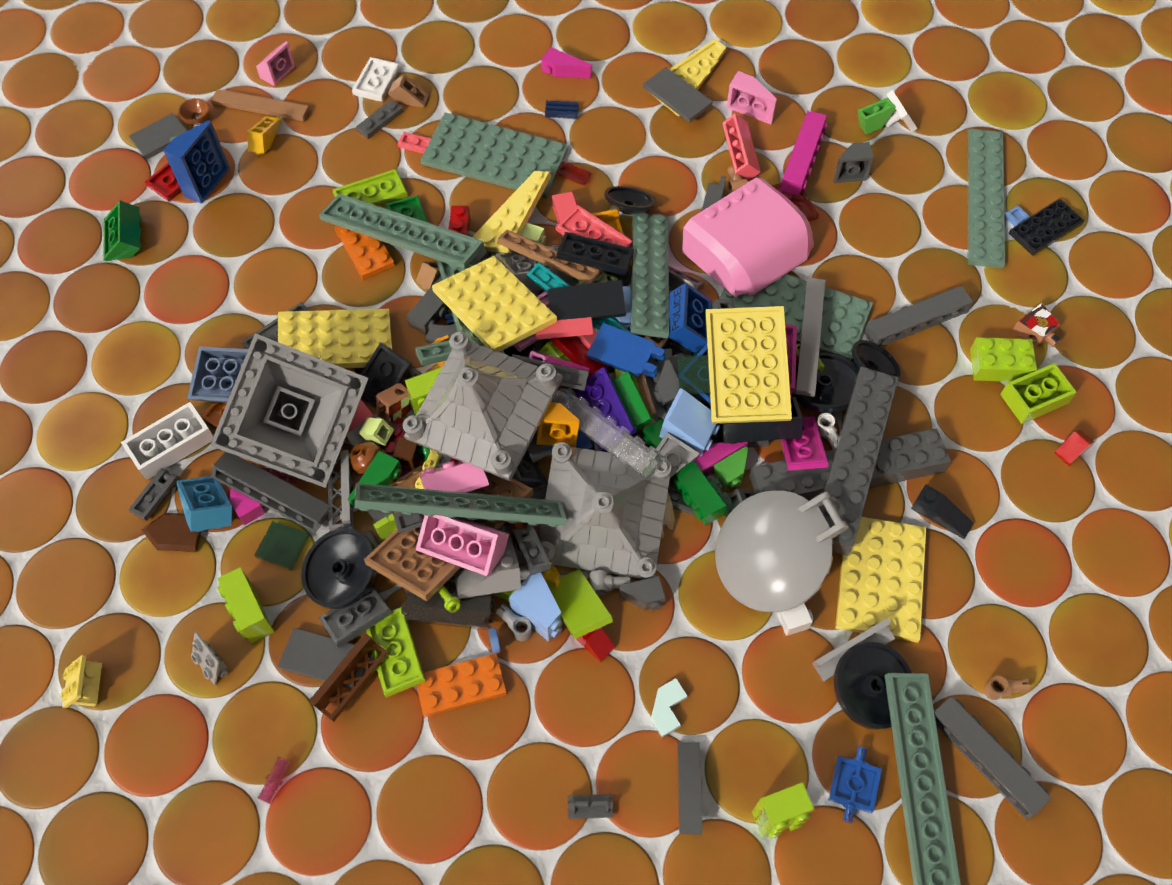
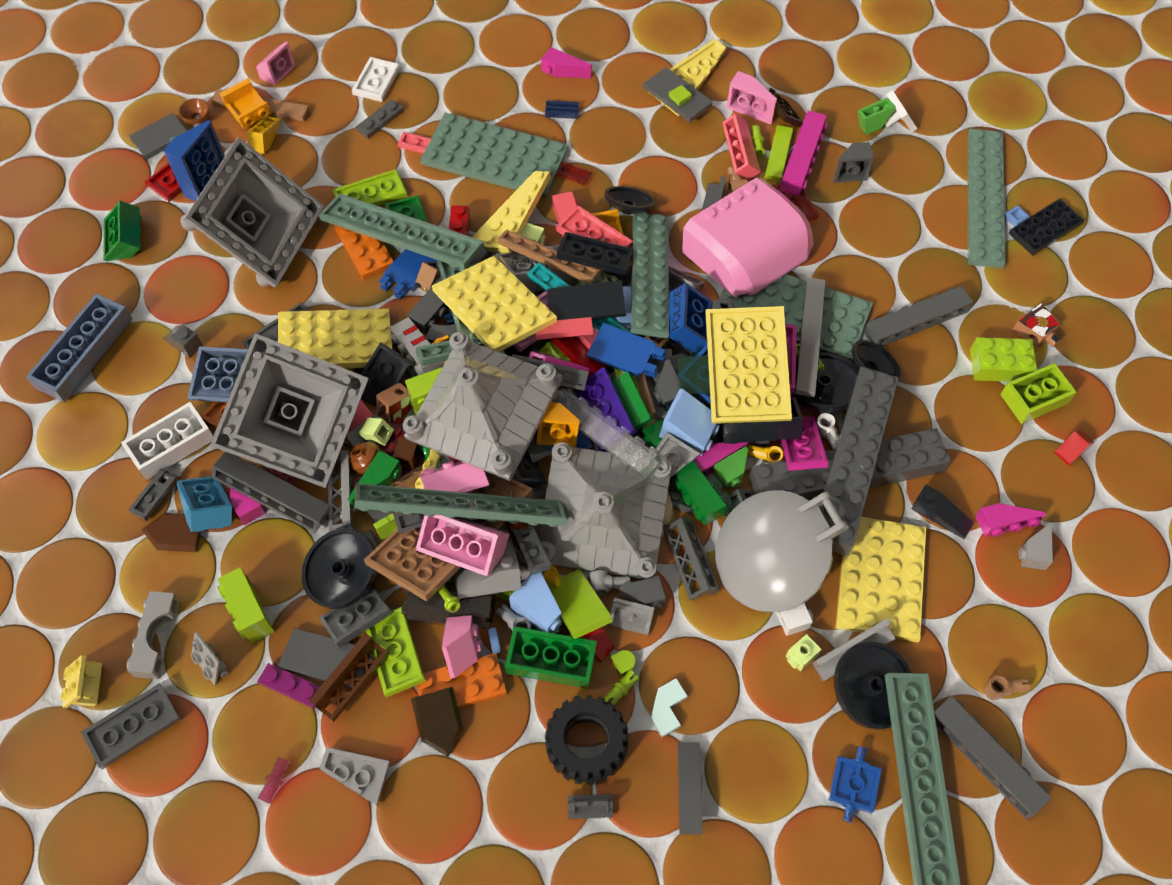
clear green tile [254,521,310,570] -> none
medium nougat slope [388,74,429,107] -> none
lime brick [752,782,814,839] -> none
none -> sand blue brick [26,294,133,403]
none -> dark grey plate [81,683,181,769]
none -> light grey arch [127,591,180,679]
none -> dark grey slope [163,325,203,358]
none -> light grey piece [181,137,324,288]
none -> light orange panel [220,78,272,129]
none -> magenta plate [257,663,320,709]
none -> light grey wing [320,747,390,806]
none -> blue tile [379,249,436,300]
none -> light grey brick [389,317,444,376]
none -> dark brown tile [411,687,463,757]
none -> bright pink slope [442,615,482,678]
none -> green slope [505,626,597,689]
none -> black tyre [545,695,629,785]
none -> lime pin [604,670,639,705]
none -> light grey hinge [608,598,654,635]
none -> lime tile [611,650,635,676]
none -> dark grey fence [664,517,720,601]
none -> lime tile [669,85,692,106]
none -> yellow pin [747,444,785,463]
none -> lime pin [750,125,765,156]
none -> lime tile [765,125,793,181]
none -> dark brown tile [769,87,803,128]
none -> yellowish green brick [786,634,822,672]
none -> dark pink slope [975,503,1046,537]
none -> light grey slope [1018,525,1053,570]

